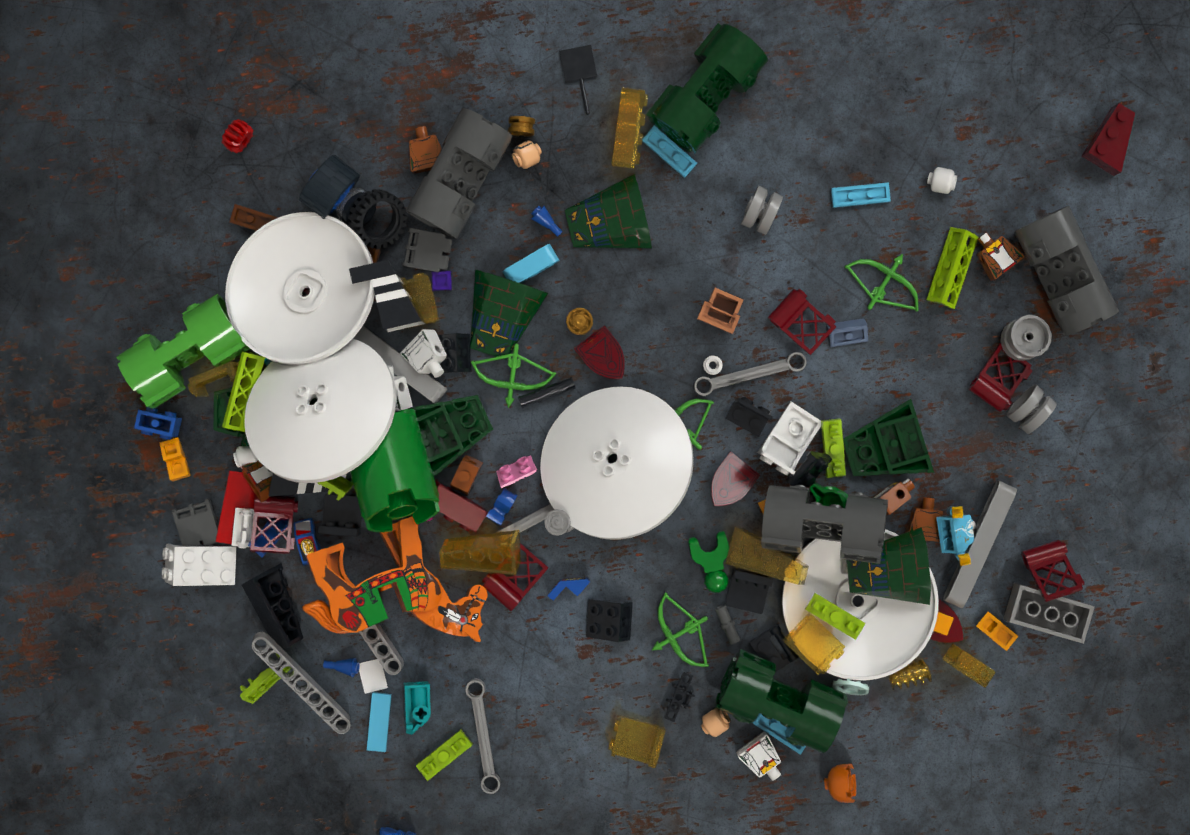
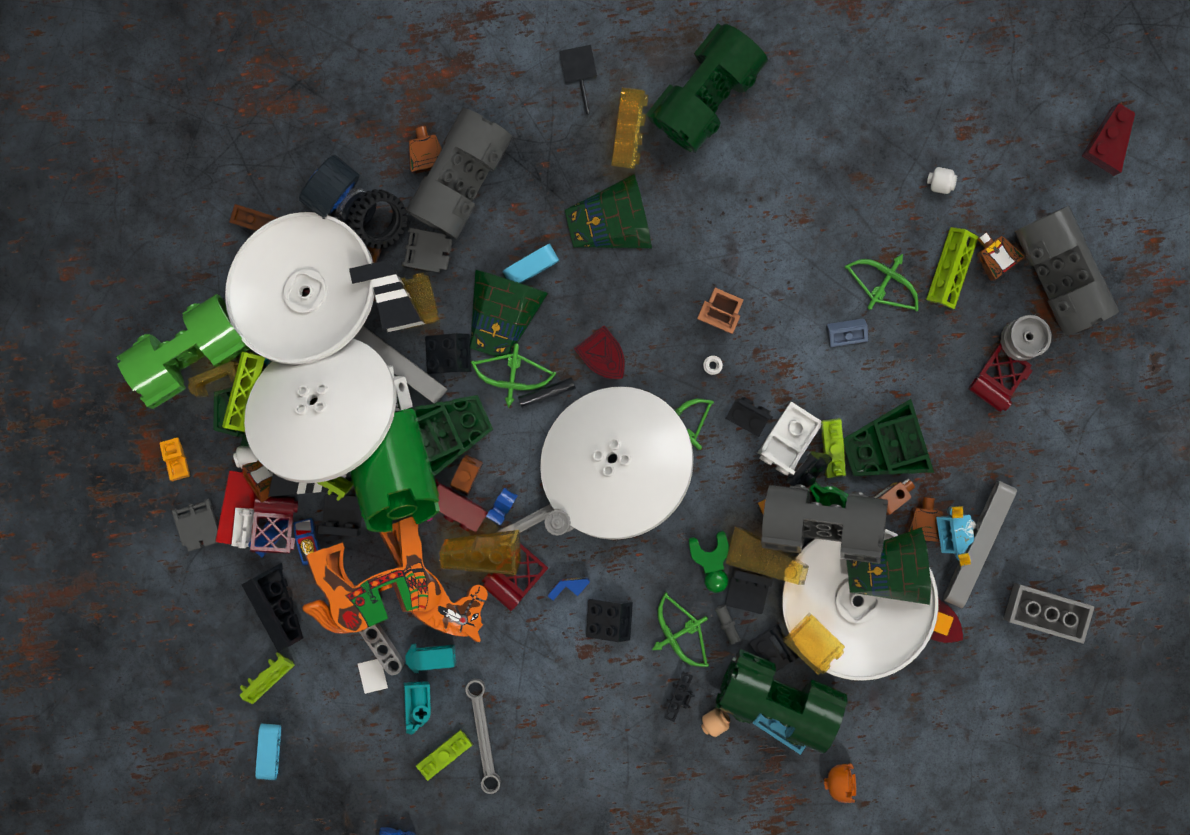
blue brick [134,407,182,440] -> none
white bracket [162,544,236,586] -> none
red gear [222,119,253,153] -> none
light grey beam [252,632,350,734] -> none
blue cone [323,658,360,677] -> none
medium azure tile [367,692,392,752] -> none
white torso [401,329,446,378] -> none
dark purple tile [432,271,452,291] -> none
bright pink hinge [496,455,537,488] -> none
pearl gold wheel [508,116,535,137] -> none
light nougat head [512,140,542,169] -> none
blue cone [531,205,562,237] -> none
pearl gold wheel [566,308,593,335] -> none
clear yellow panel [608,715,666,768] -> none
medium azure tile [641,125,697,178] -> none
light grey piece [694,352,807,396] -> none
shield [711,451,760,507] -> none
torso [736,731,781,781] -> none
light grey wheel [741,185,783,235] -> none
dark red piece [767,289,836,356] -> none
lime plate [805,593,866,640] -> none
medium azure tile [831,182,891,208] -> none
light aqua wheel [832,679,869,695] -> none
clear yellow piece [888,659,932,691] -> none
clear yellow panel [943,644,995,688] -> none
light orange slope [976,612,1018,651] -> none
light grey wheel [1006,385,1057,434] -> none
dark red piece [1021,540,1085,602] -> none
none -> medium azure beam [255,723,281,780]
none -> teal piece [405,643,456,673]

